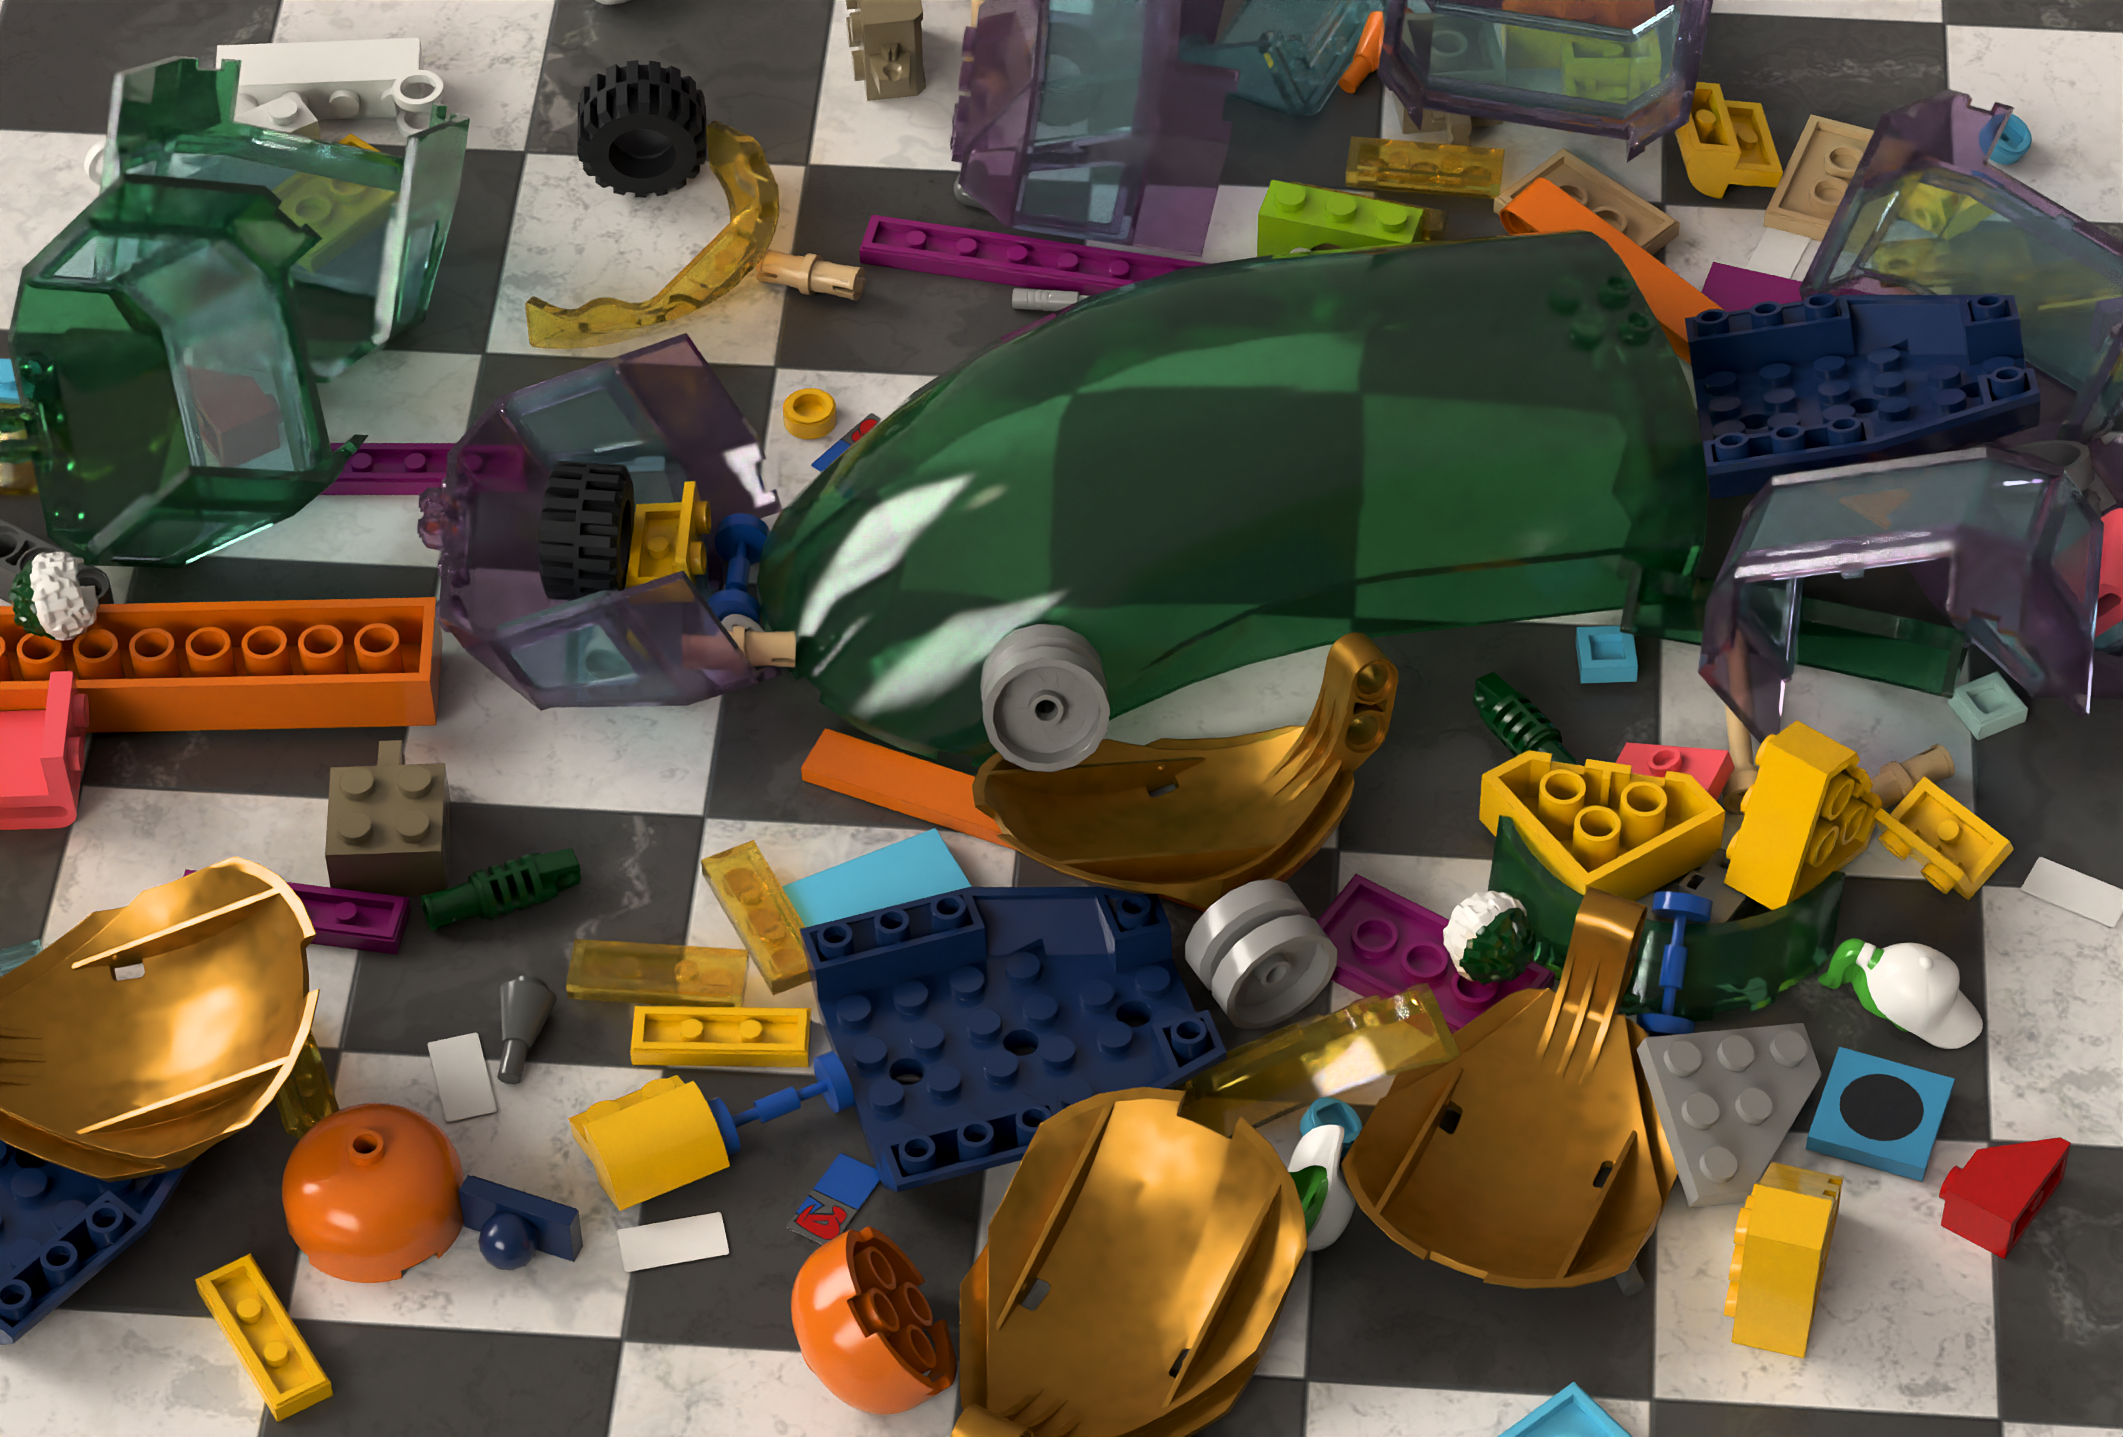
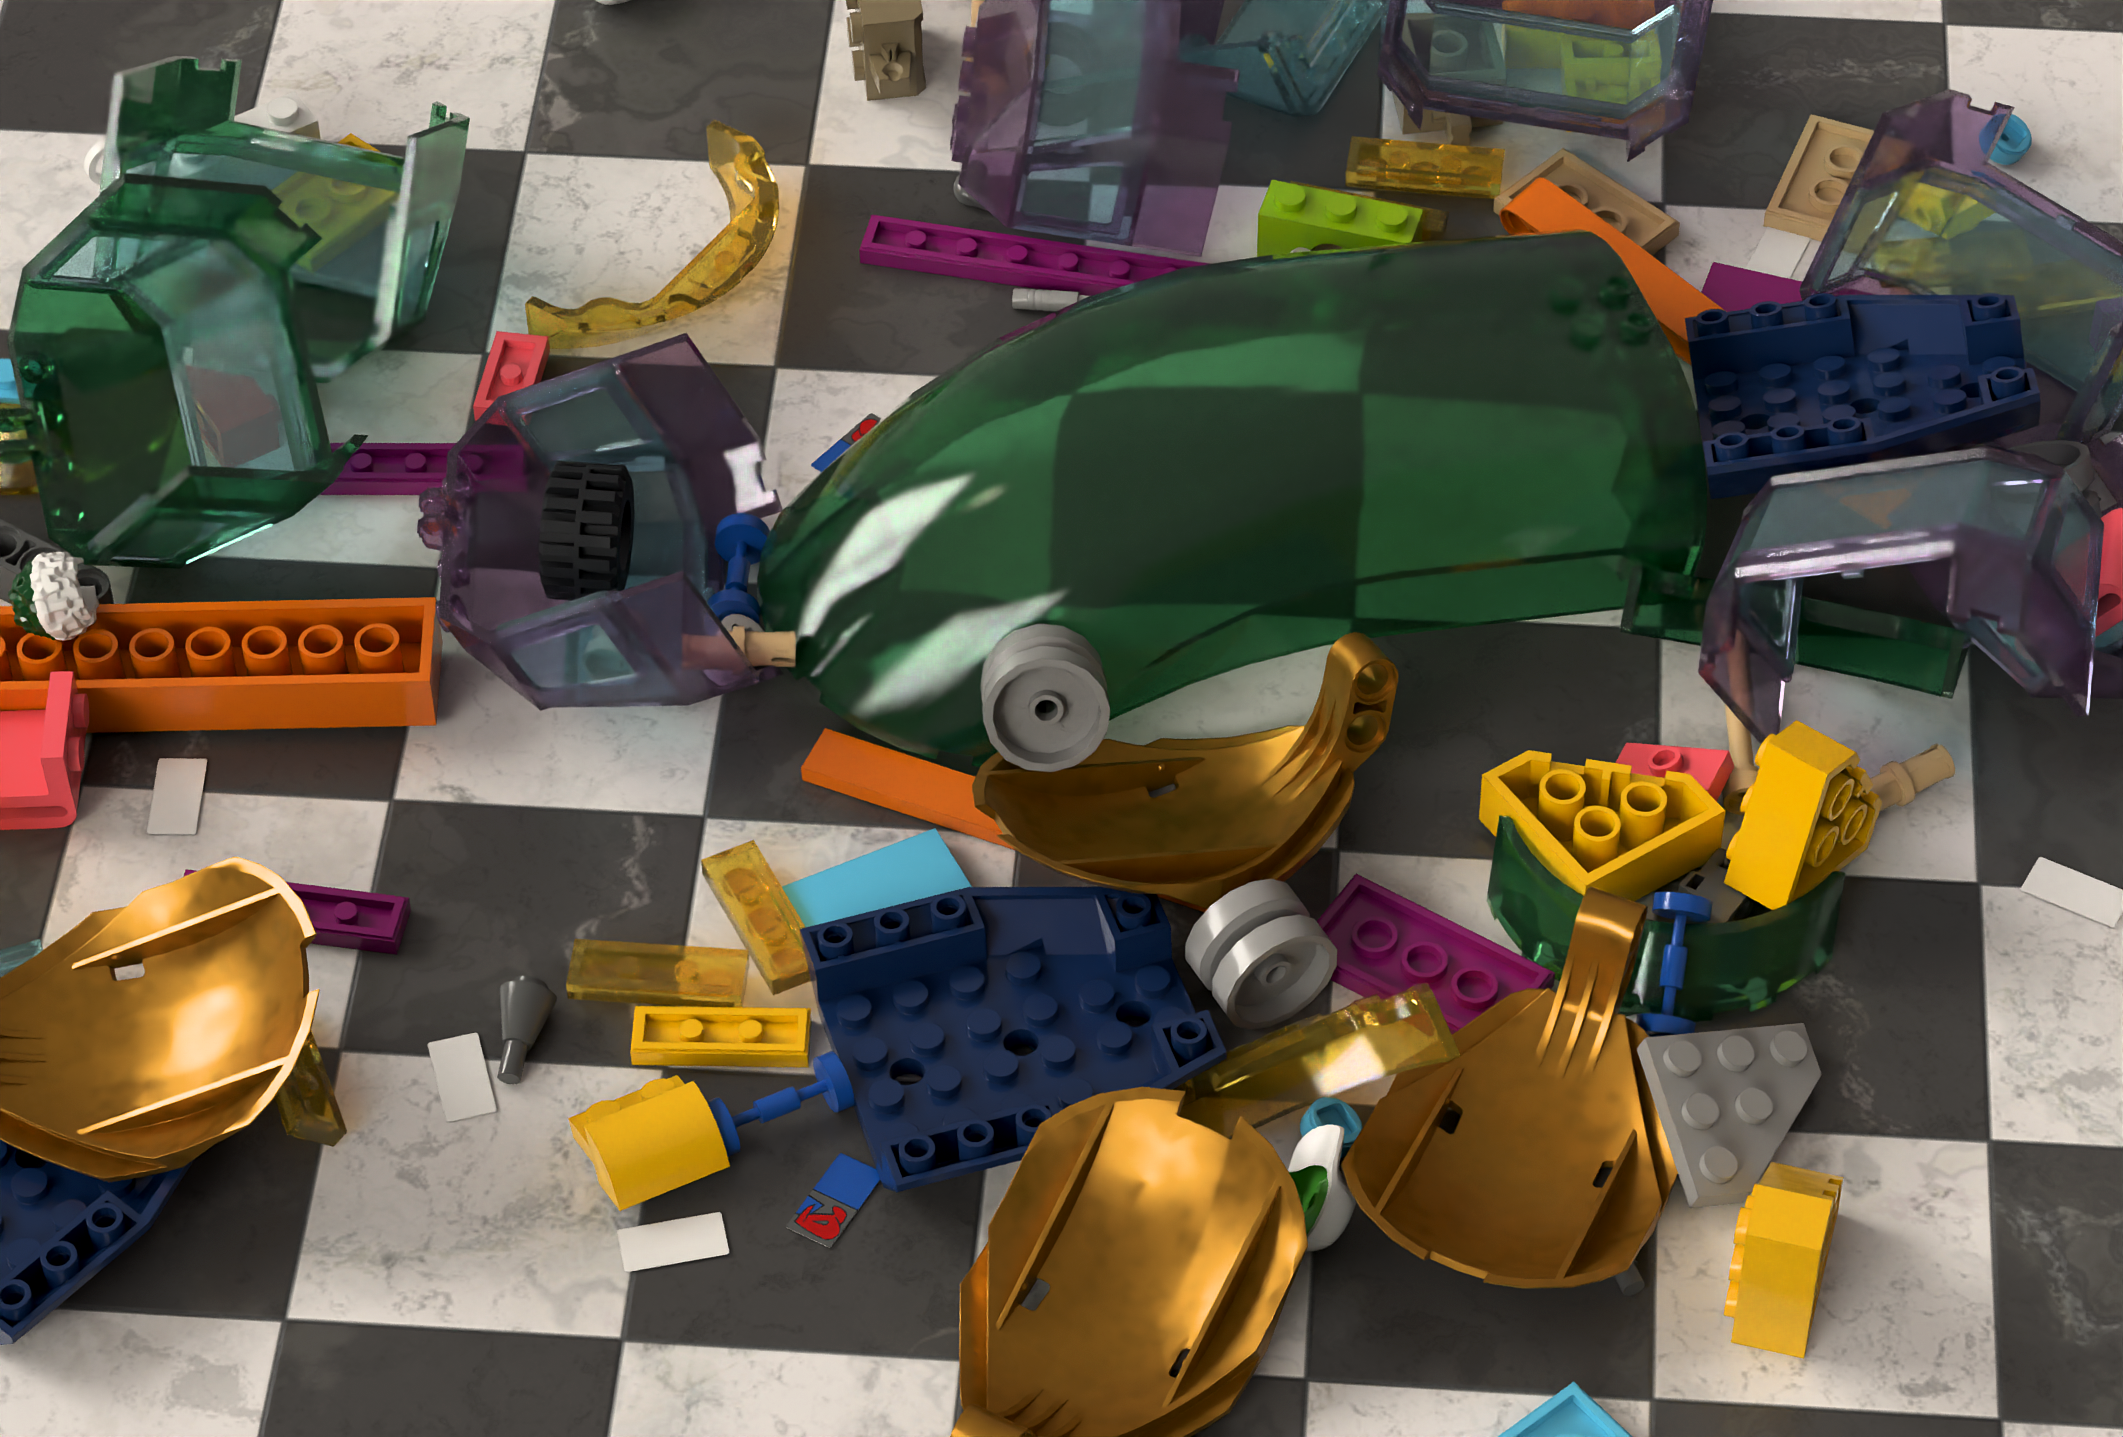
yellow tile [195,1253,333,1422] -> none
white hinge [214,37,448,142] -> none
orange cylinder [282,1103,465,1283] -> none
dark tan hinge [325,740,451,897] -> none
dark green hinge [420,848,581,931] -> none
dark blue tile [459,1175,583,1270] -> none
black tyre [577,60,707,198] -> none
yellow bracket [625,481,711,600] -> none
tan pin [756,248,866,301] -> none
yellow tile [783,388,837,439] -> none
orange cylinder [791,1226,957,1415] -> none
orange cone [1338,11,1402,94] -> none
dark green piece [1443,890,1536,986] -> none
dark green hinge [1473,672,1583,766] -> none
medium azure plate [1575,625,1638,683] -> none
yellow brick [1666,80,1783,199] -> none
dark azure tile [1806,1047,1955,1182] -> none
white hair [1818,938,1983,1049] -> none
yellow bracket [1873,776,2014,901] -> none
red slope [1939,1137,2071,1260] -> none
light aqua tile [1948,671,2028,740] -> none
none -> white sticker [147,758,207,835]
none -> coral plate [473,331,550,427]

